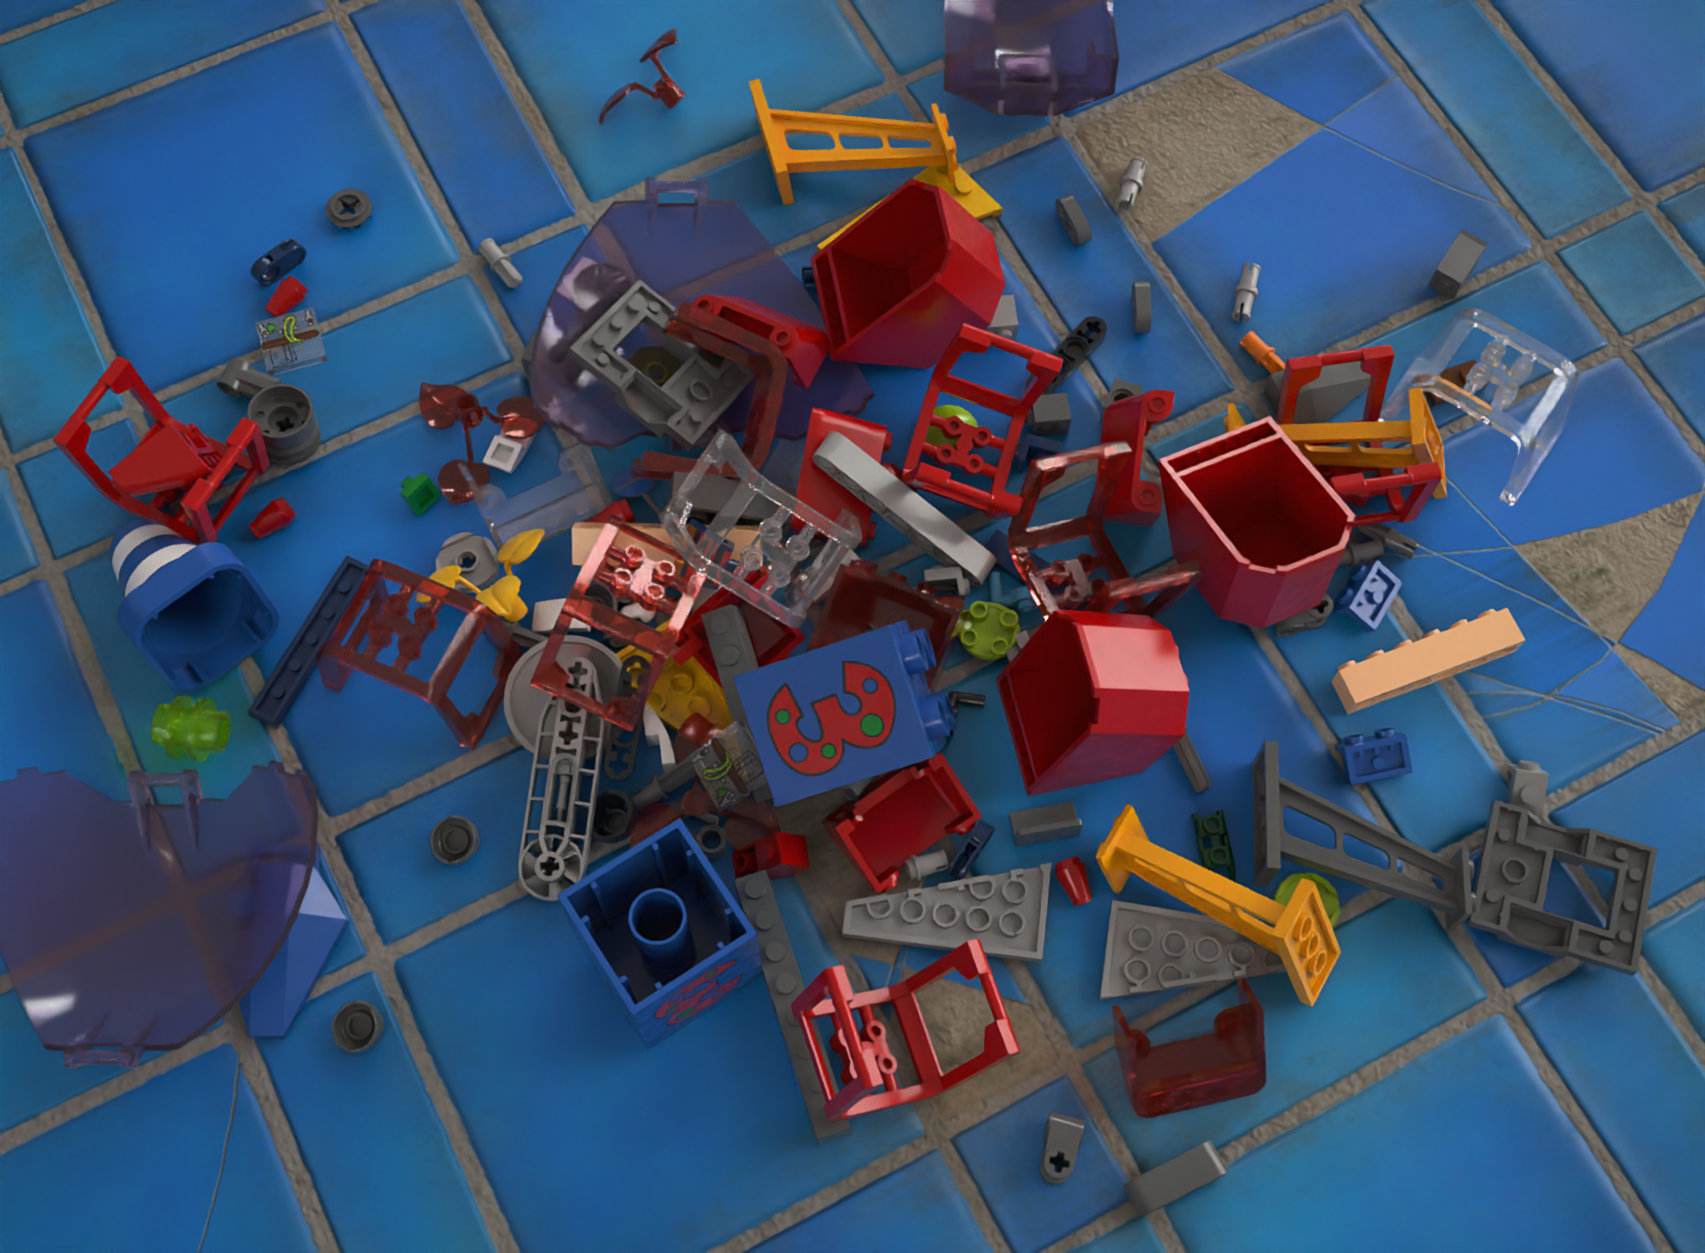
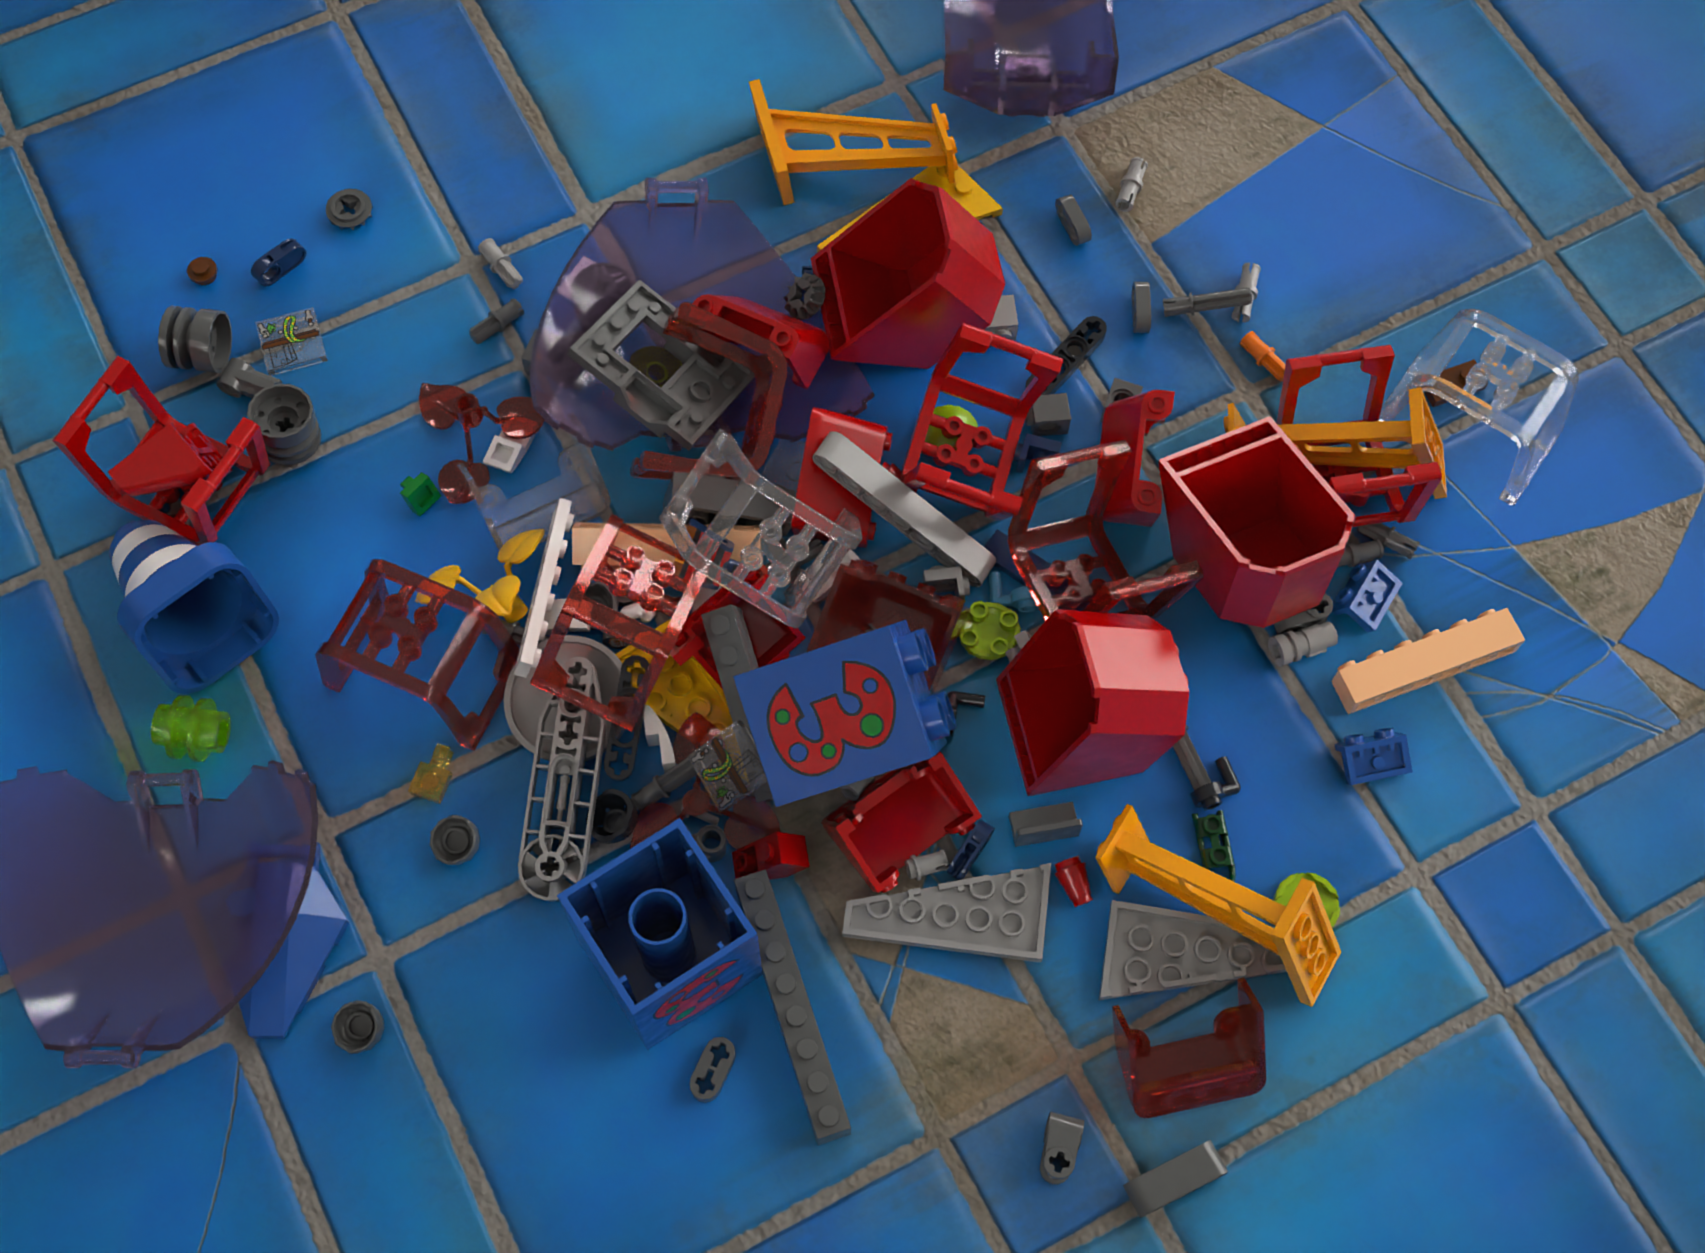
dark blue tile [247,556,376,729] -> none
red cone [248,497,297,539] -> none
red cone [265,275,309,319] -> none
light grey plate [435,532,500,595] -> none
red cone [588,499,636,523] -> none
clear red plant [599,27,686,125] -> none
blue piece [611,465,673,527] -> none
red windscreen [790,939,1021,1122] -> none
dark grey piece [1252,740,1476,931] -> none
dark grey wedge [1263,361,1371,424] -> none
dark grey slope [1428,228,1488,299] -> none
dark grey piece [1466,800,1658,976] -> none
light grey bracket [1507,760,1549,812] -> none
none -> dark grey wheel [158,305,232,373]
none -> reddish brown plate [187,257,218,285]
none -> clear yellow plate [408,743,454,804]
none -> dark grey axle [469,298,524,344]
none -> white plate [513,498,574,678]
none -> dark grey beam [689,1037,736,1103]
none -> dark grey gear [783,272,826,320]
none -> dark grey axle [1163,288,1252,317]
none -> black plate [1190,756,1241,811]
none -> light grey axle [1268,621,1338,667]

